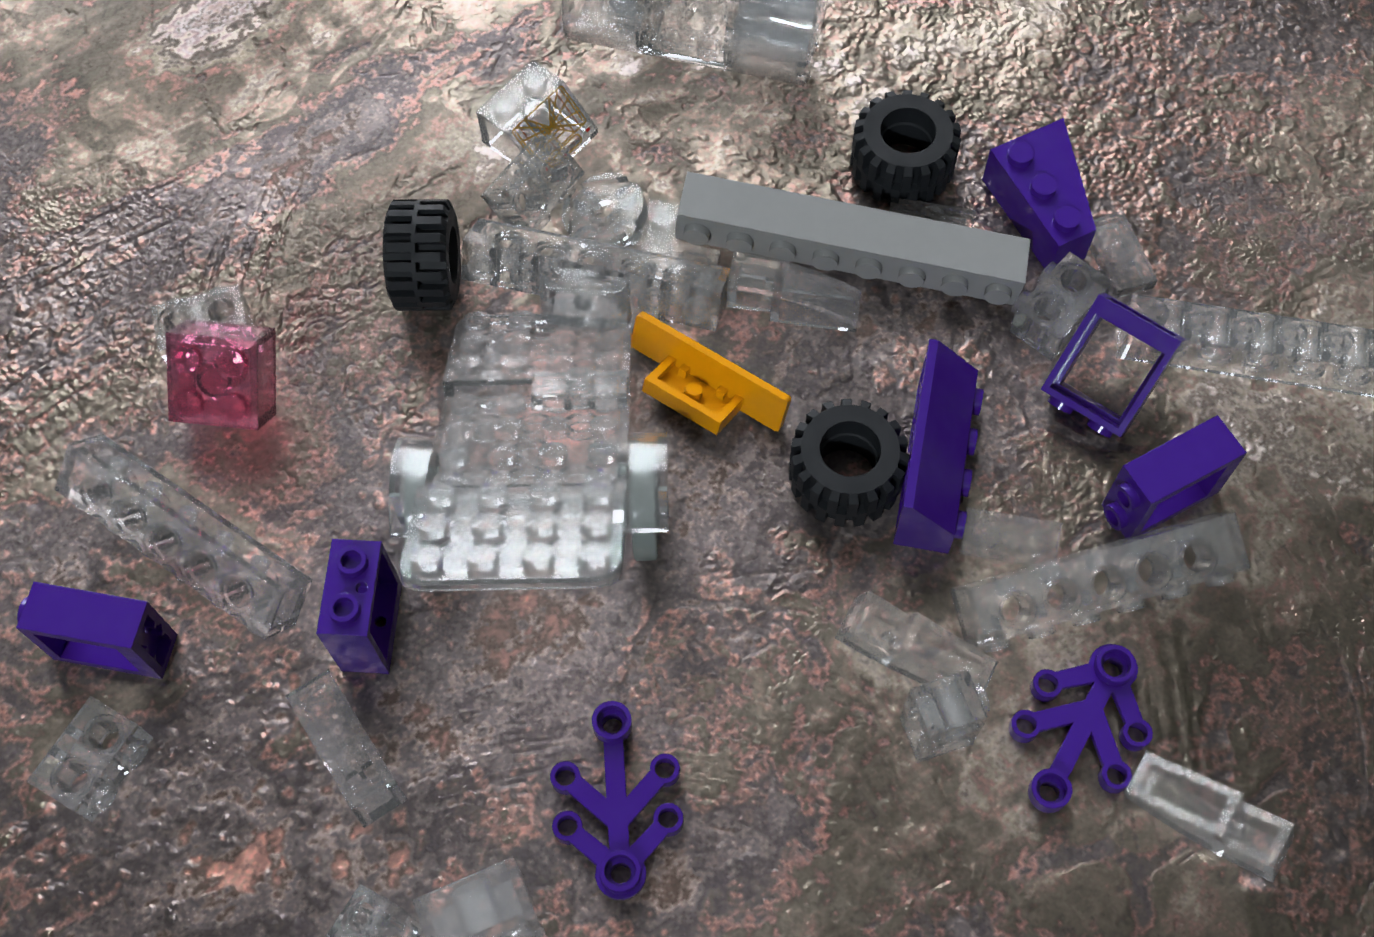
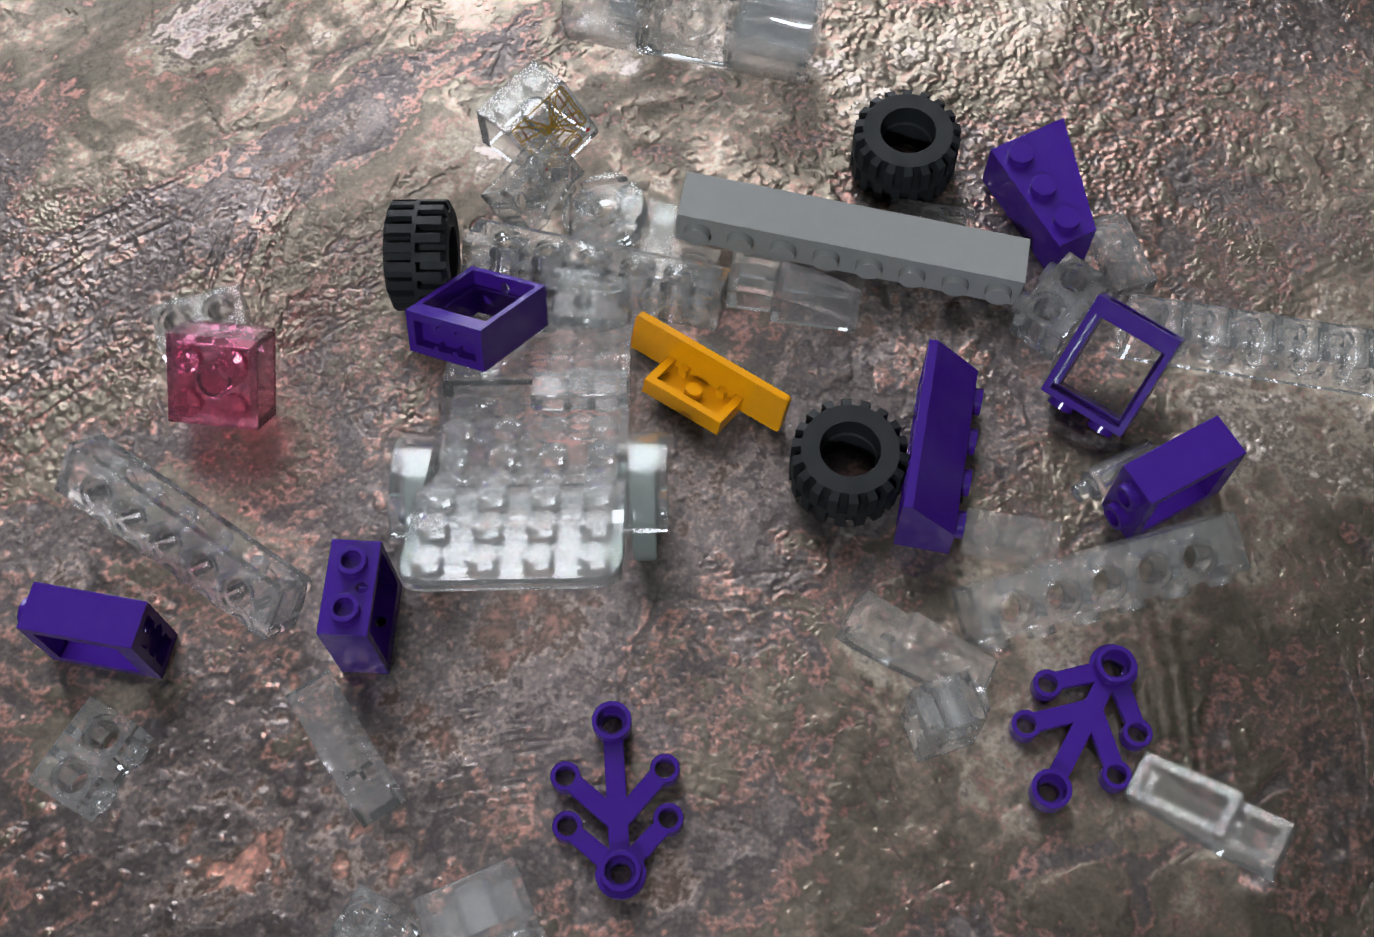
none -> dark purple window [405,266,548,372]
none -> clear cylinder [1071,439,1156,502]

